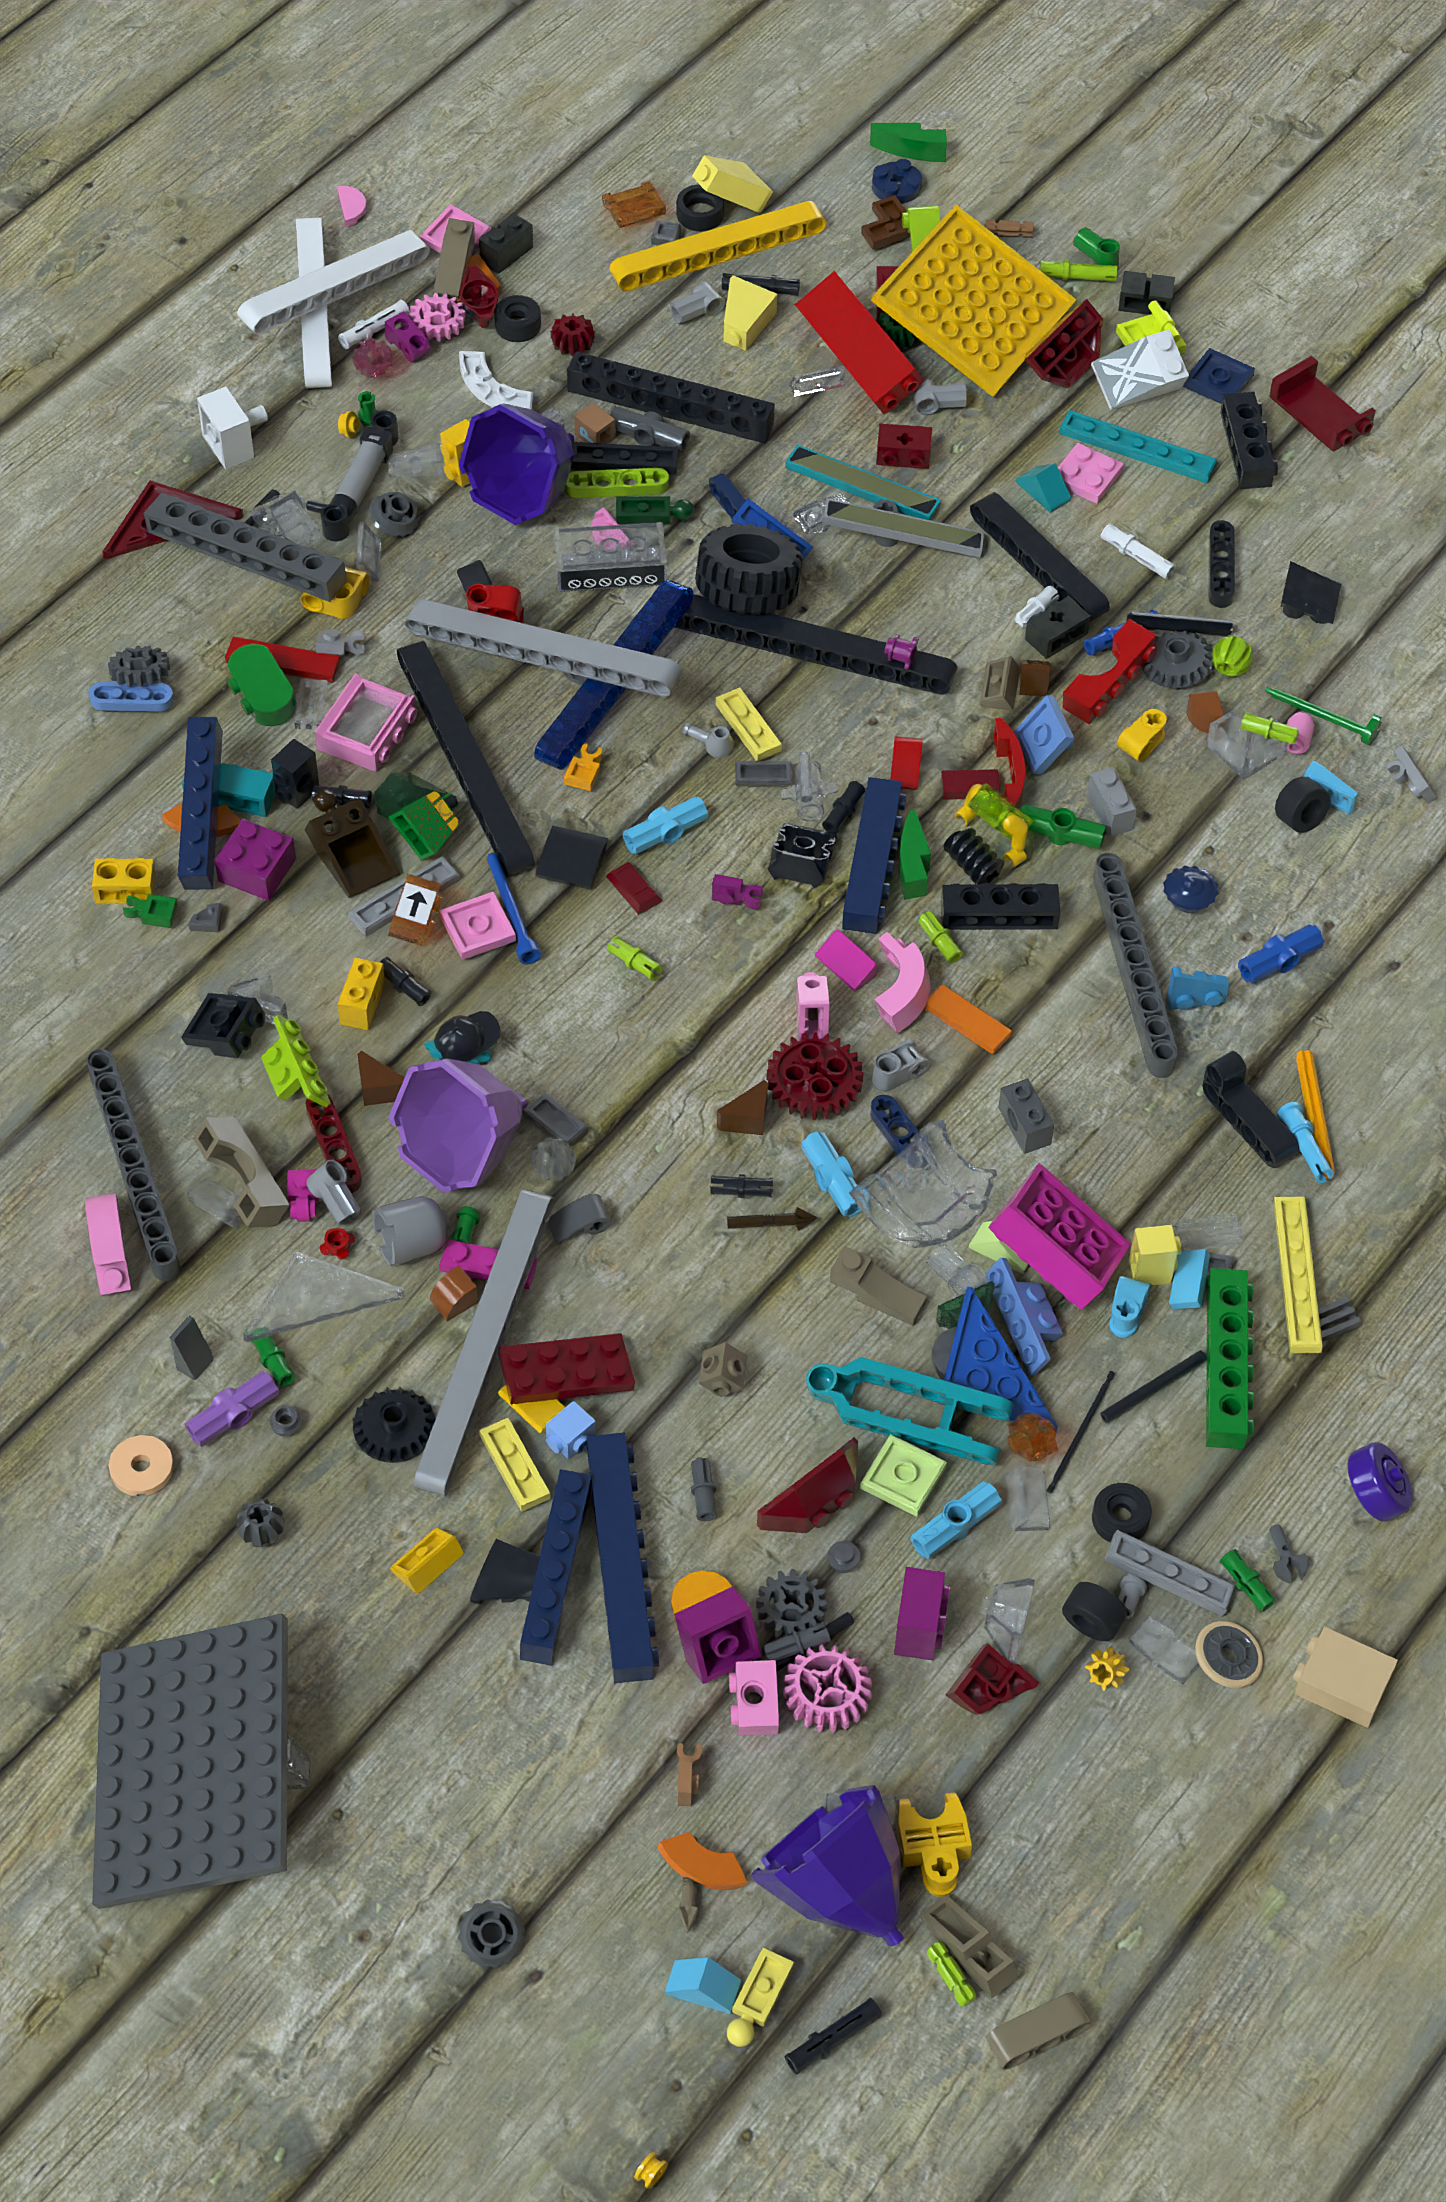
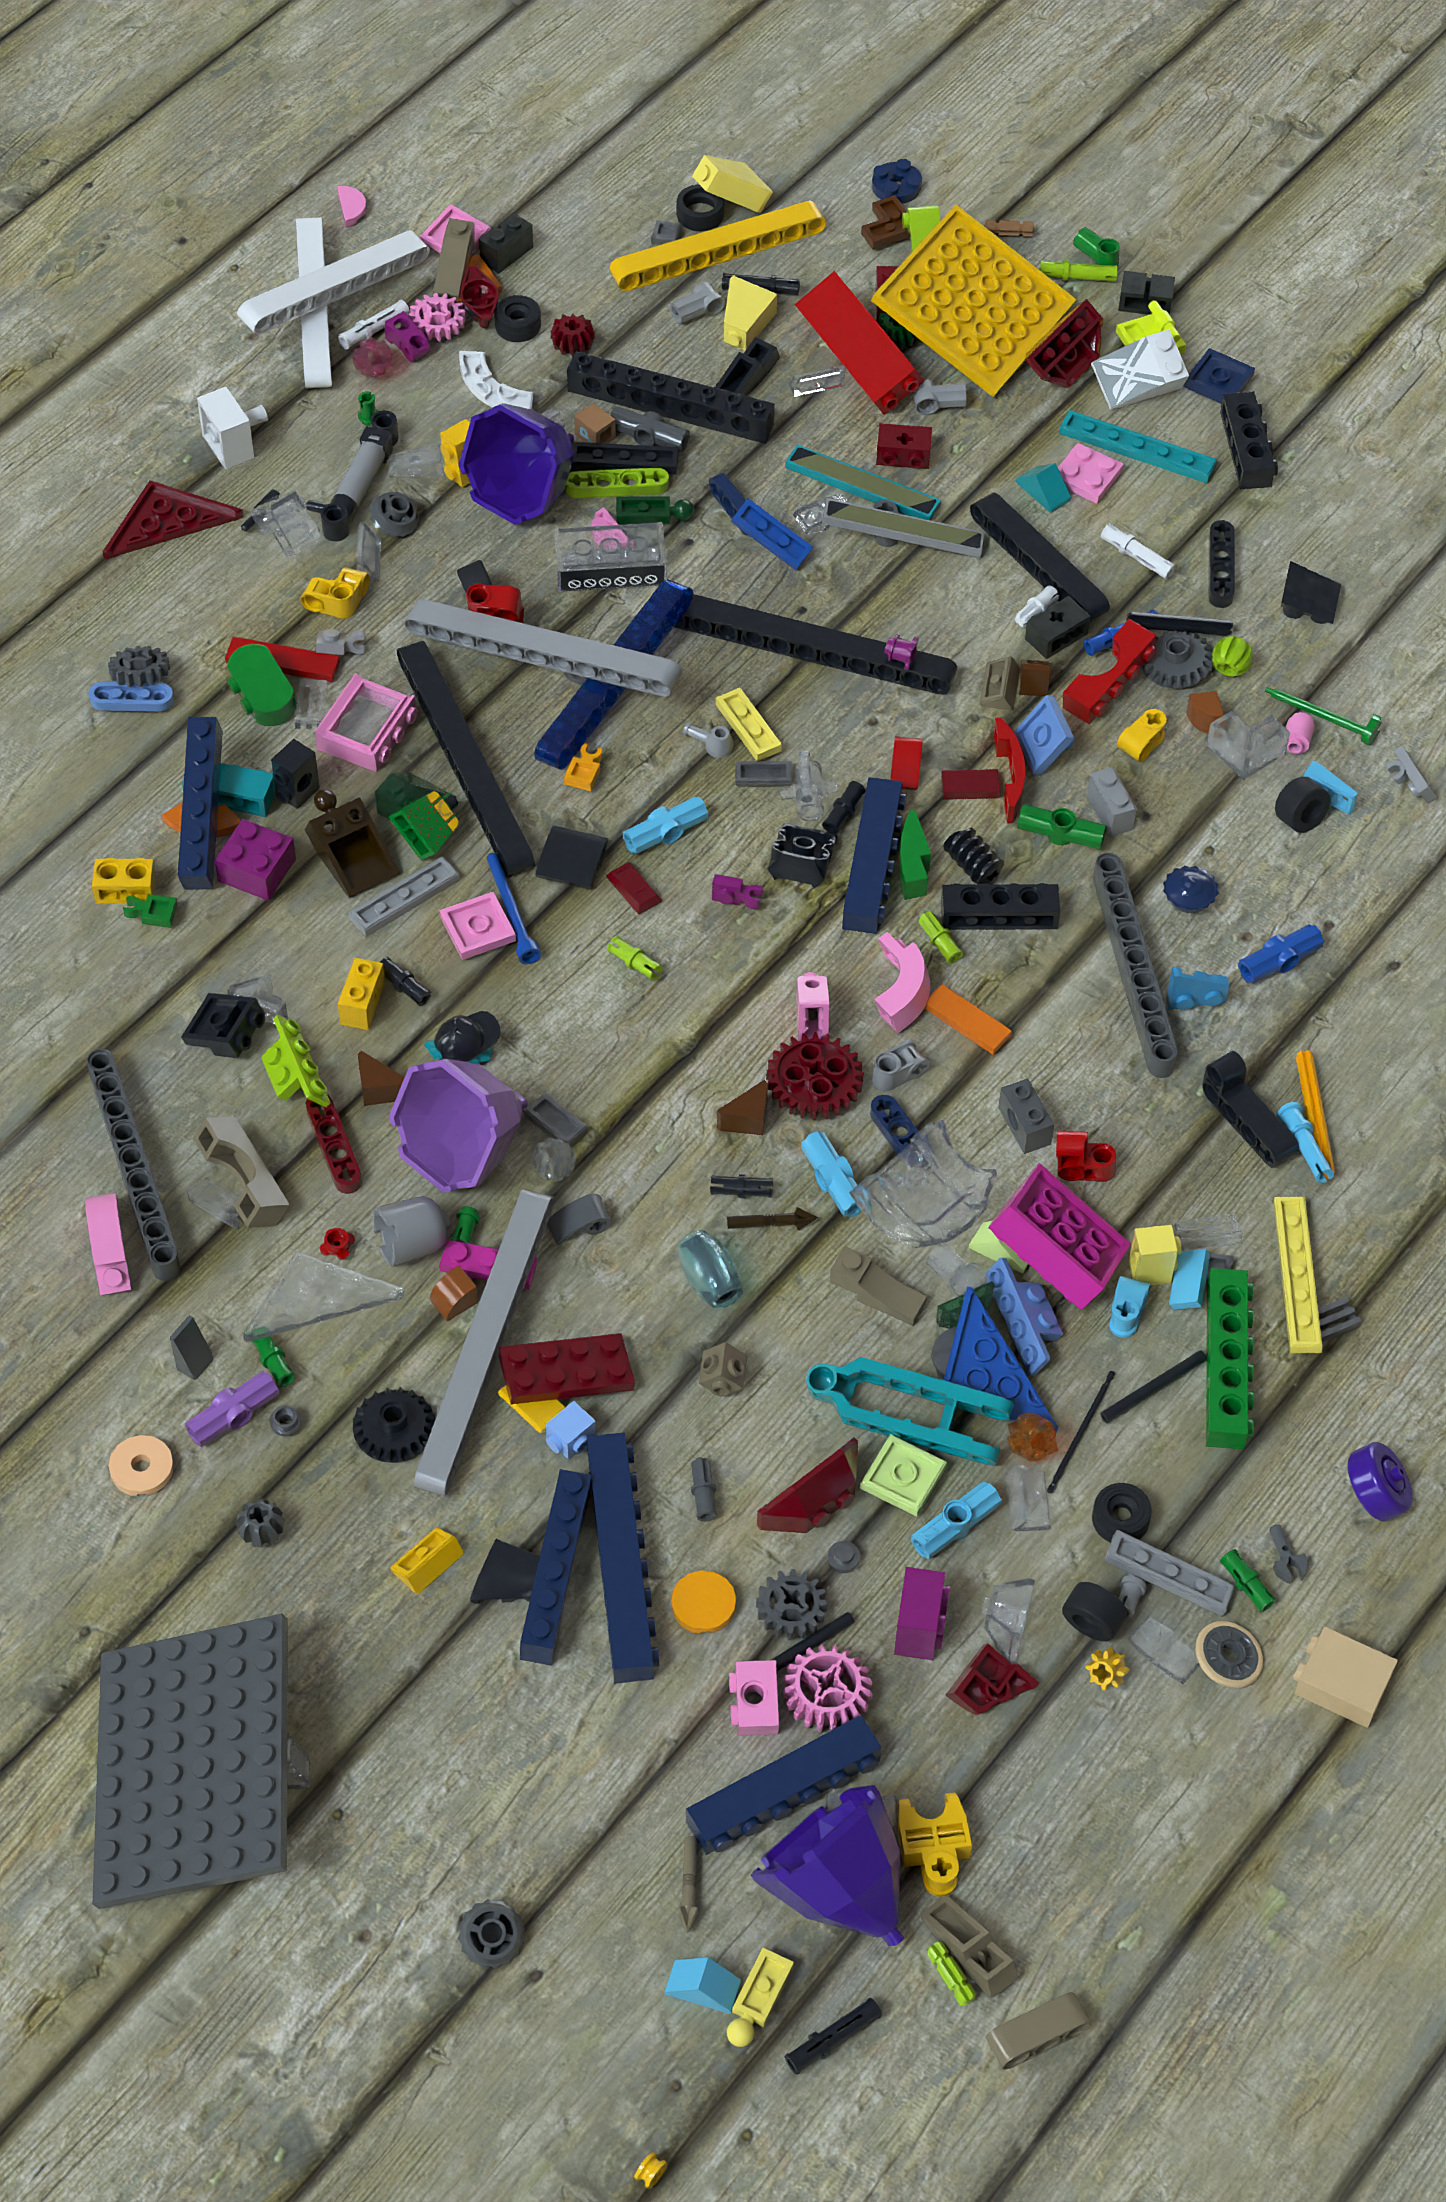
dark grey brick [144,493,348,602] -> none
flat silver tile [189,903,223,932] -> none
dark pink plate [287,1169,319,1222] -> none
light grey piece [307,1160,361,1226] -> none
black pin [312,785,372,809] -> none
yellow plate [338,411,360,438] -> none
brick [388,873,444,946] -> none
light yellow plate [479,1418,550,1512] -> none
clear orange plate [602,181,666,228] -> none
orange tile [657,1832,747,1890] -> none
magenta brick [674,1586,762,1684] -> none
medium nougat plate [677,1743,702,1806] -> none
black tyre [695,524,803,615] -> none
dark grey axle [764,1622,831,1661] -> none
dark pink slope [815,929,877,992] -> none
green slope [870,123,947,162] -> none
torso [955,783,1034,868] -> none
lime axle [1241,712,1299,744] -> none
dark red panel [1269,356,1376,452] -> none
none -> clear light blue piece [678,1230,743,1309]
none -> dark blue brick [686,1715,882,1855]
none -> black slope [714,336,780,396]
none -> red piece [1056,1130,1116,1182]

